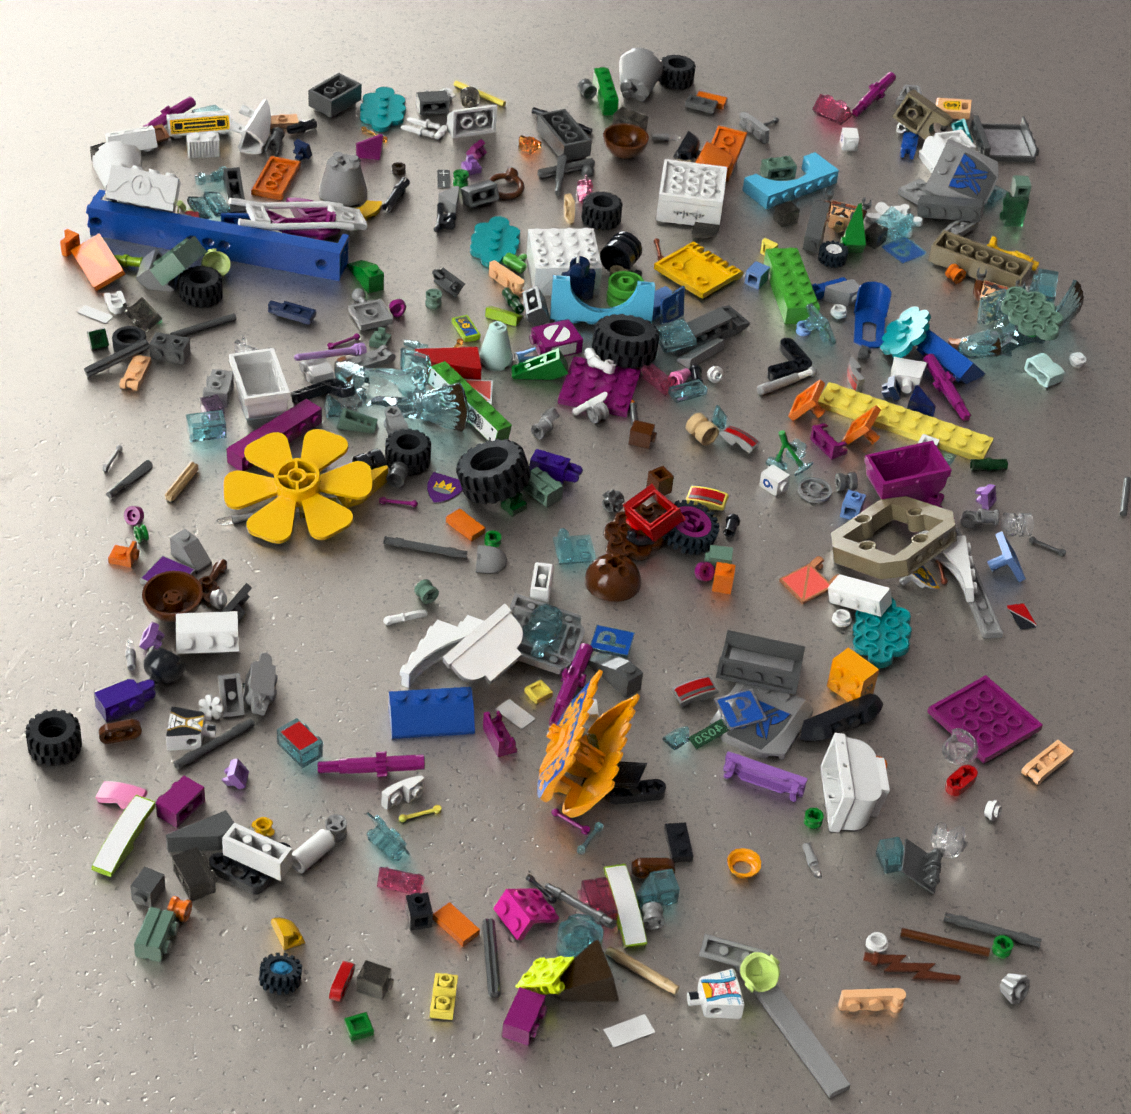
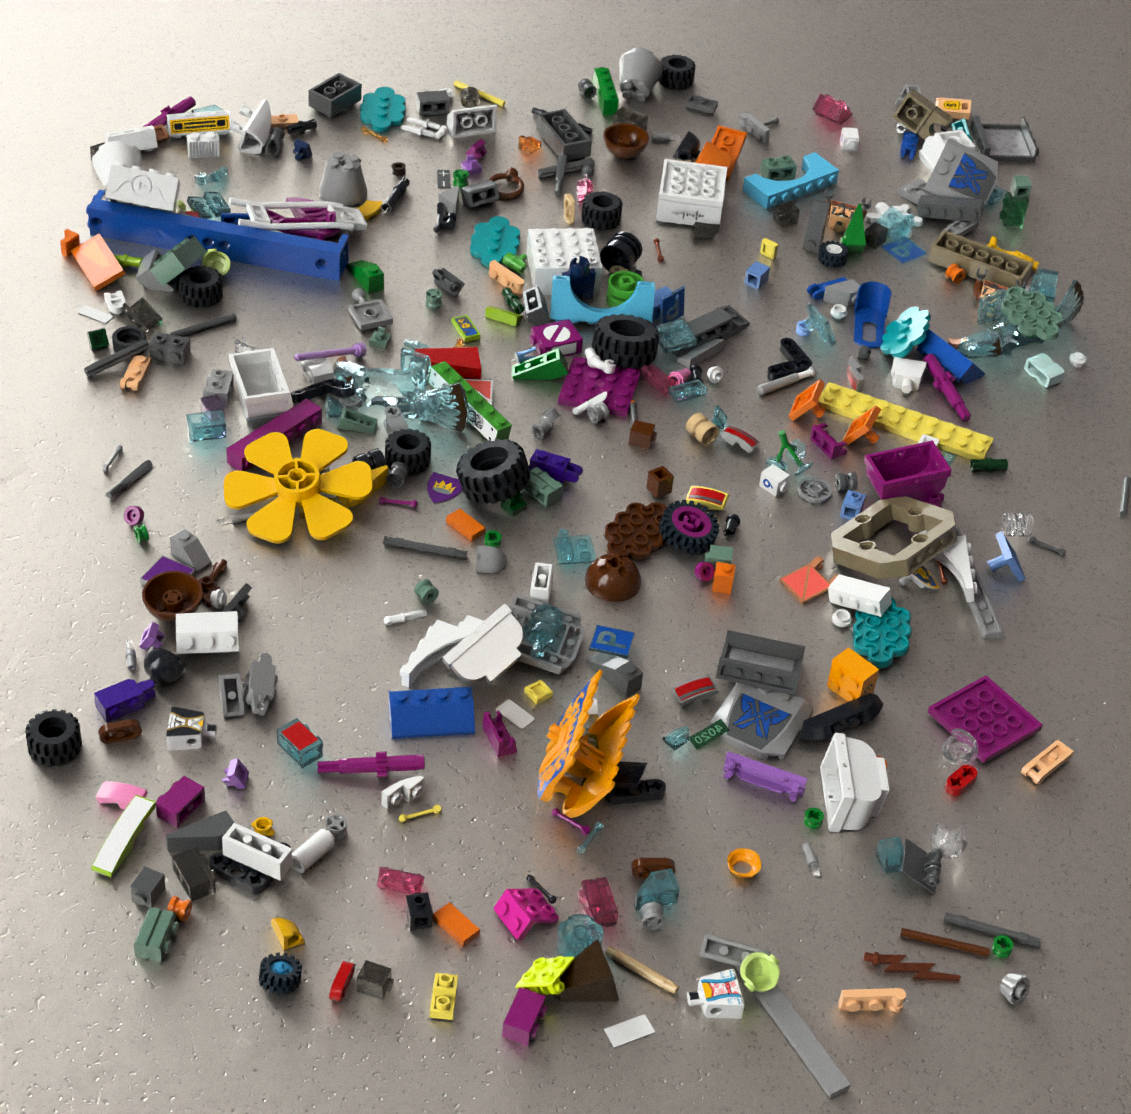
orange bracket [108,541,140,568] -> none
tan axle [165,462,199,502] -> none
dark grey piece [173,718,255,769] -> none
white plant [199,694,224,721] -> none
dark grey slope [223,167,247,213] -> none
orange tile [251,156,301,200] -> none
dark blue hinge [268,300,316,325] -> none
magenta hinge [327,333,360,350] -> none
green tile [344,1012,374,1042] -> none
light grey plate [346,345,396,375] -> none
magenta slope [356,134,383,160] -> none
clear light blue hinge [366,812,410,861] -> none
magenta tile [389,299,407,318] -> none
light aqua cone [479,321,513,371] -> none
dark grey axle [482,918,501,998] -> none
dark grey piece [545,883,617,929] -> none
magenta piece [548,643,594,726] -> none
dark grey gear [602,489,625,513] -> none
white slope [604,864,648,949] -> none
red piece [623,484,686,542] -> none
black arm [626,529,654,546] -> none
yellow hinge [654,241,744,299] -> none
black plate [664,822,693,863] -> none
orange tile [697,91,728,110] -> none
piece [714,688,767,731] -> none
bright green brick [763,247,820,324] -> none
magenta piece [851,72,896,117] -> none
white plate [865,932,888,954] -> none
dark blue tile [881,376,901,401] -> none
clear blue slope [907,385,936,417] -> none
light grey connector [960,508,1000,528] -> none
medium lavender tile [975,484,997,510] -> none
white plate [984,800,1002,821] -> none
sticker [1007,603,1037,630] -> none

